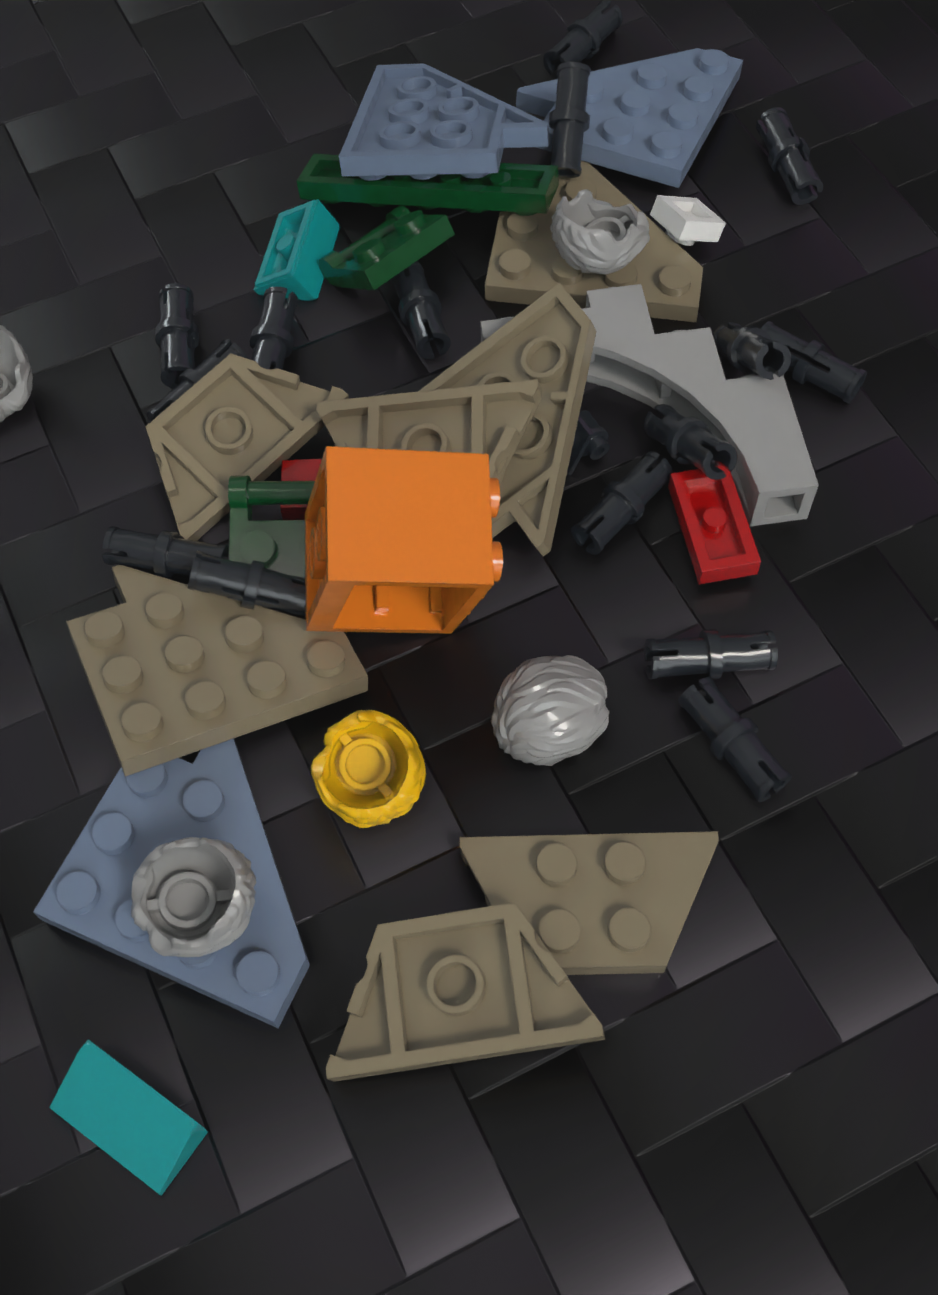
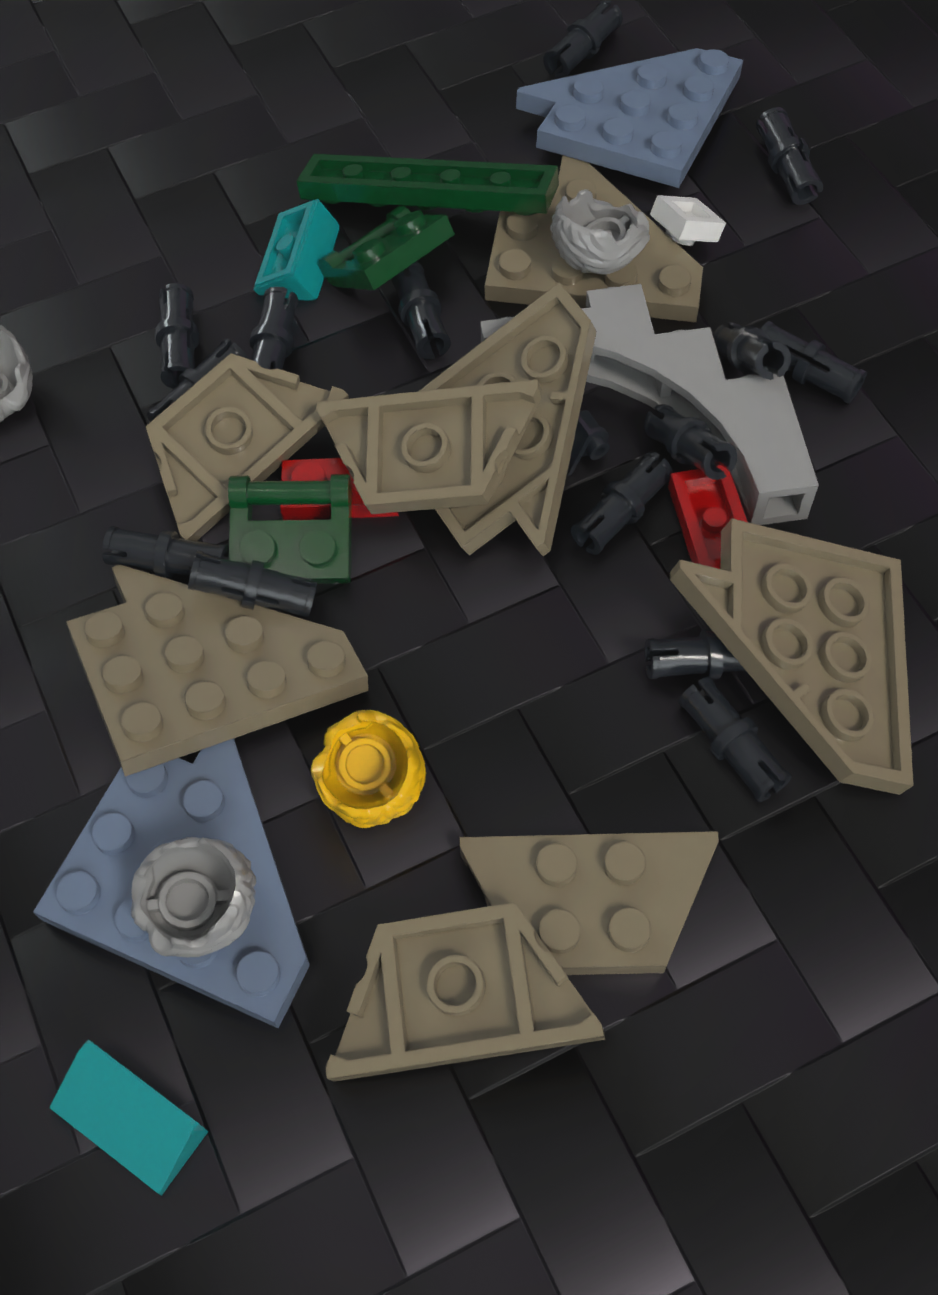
orange container [305,446,503,634] -> none
sand blue wing [339,63,549,181] -> none
light grey hair [491,655,610,766] -> none
black pin [549,62,591,178] -> none
none -> dark tan wing [670,518,913,795]

